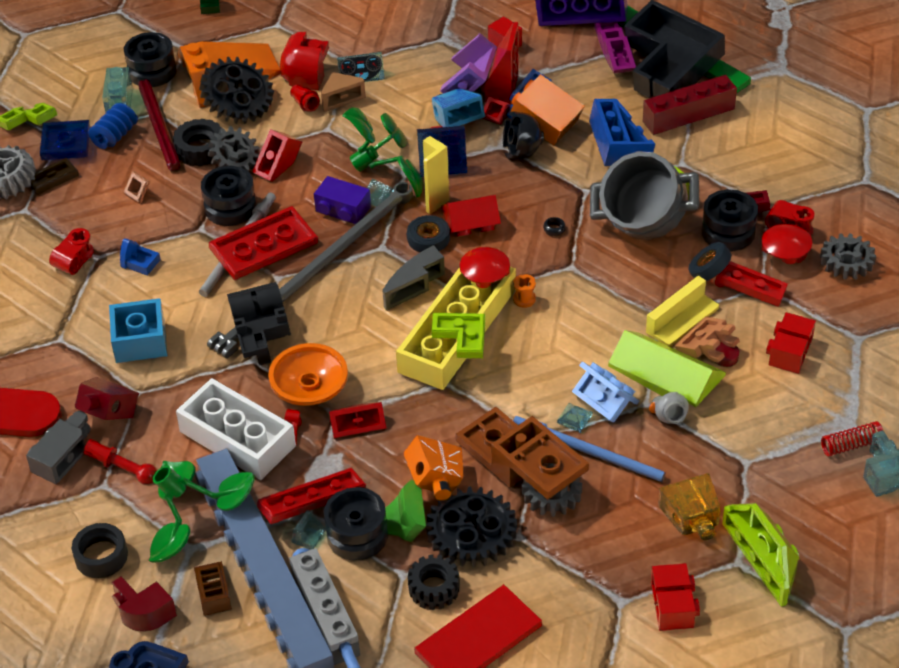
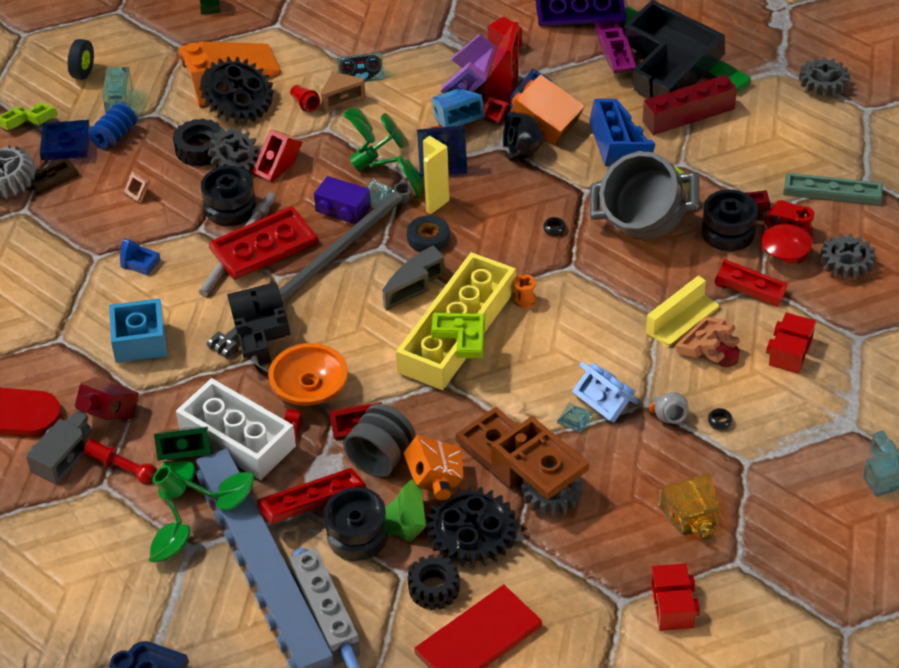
red piece [49,228,94,275] -> none
black tyre [71,523,128,578] -> none
dark red brick [112,576,177,631] -> none
black wheel [123,32,177,87] -> none
dark red axle [138,79,181,171] -> none
reddish brown slope [194,561,232,616] -> none
red brick [280,32,329,91] -> none
clear light blue slope [291,510,326,550] -> none
red slope [441,195,501,237] -> none
red dish [459,247,510,288] -> none
medium blue bar [513,416,666,482] -> none
lime slope [608,330,726,407] -> none
black bush [688,242,732,281] -> none
lime wedge [722,503,799,607] -> none
red piece [821,421,884,457] -> none
none -> black bush [67,39,94,80]
none -> dark green slope [154,426,212,461]
none -> dark grey wheel [343,404,416,477]
none -> black piece [708,408,733,430]
none -> sand green tile [783,173,883,206]
none -> dark grey gear [799,57,850,97]

